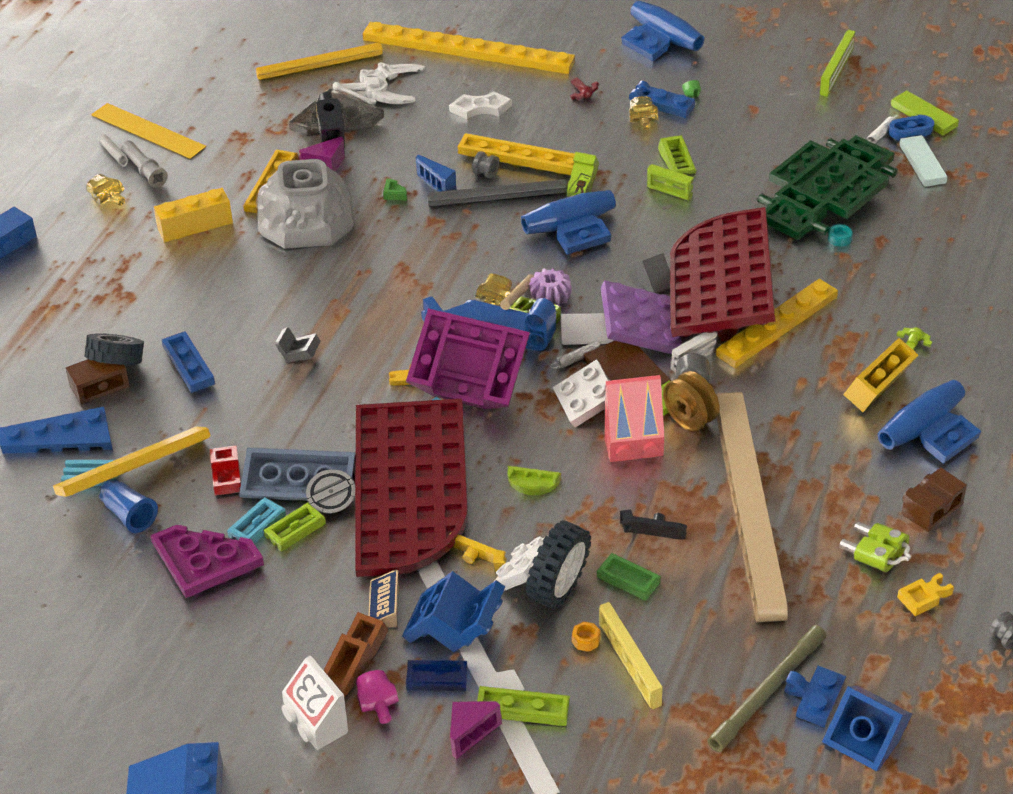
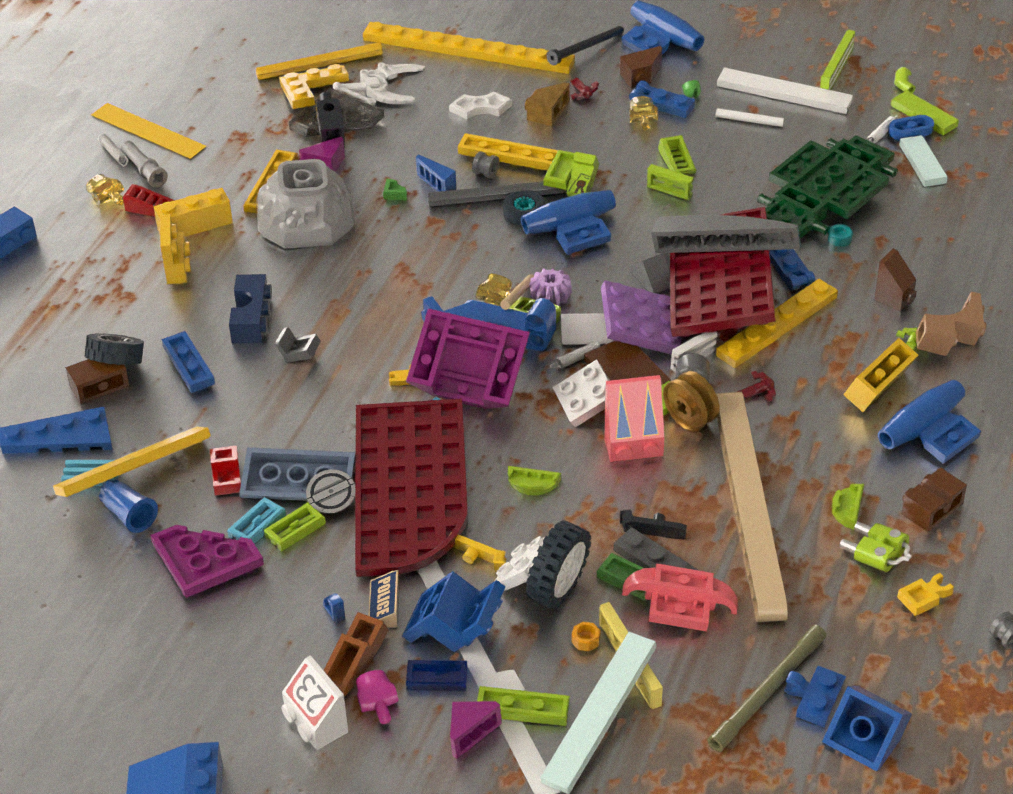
none -> red slope [123,184,175,217]
none -> yellow plate [160,214,191,284]
none -> dark blue arch [229,274,272,343]
none -> yellow plate [279,64,349,109]
none -> blue tile [323,593,346,624]
none -> black bush [503,190,546,225]
none -> pearl gold slope [525,82,570,126]
none -> light aqua tile [540,632,657,794]
none -> lime tile [543,150,575,190]
none -> black bar [547,26,624,65]
none -> dark grey plate [613,528,698,570]
none -> reddish brown slope [620,46,662,88]
none -> coral plate [622,563,738,631]
none -> dark grey slope [651,215,801,253]
none -> white bar [715,108,784,127]
none -> white tile [717,68,853,114]
none -> dark red piece [737,371,776,403]
none -> blue plate [770,249,816,291]
none -> lime tile [832,484,864,530]
none -> reddish brown slope [874,248,917,312]
none -> lime arm [894,67,916,94]
none -> medium nougat arch [916,291,986,356]

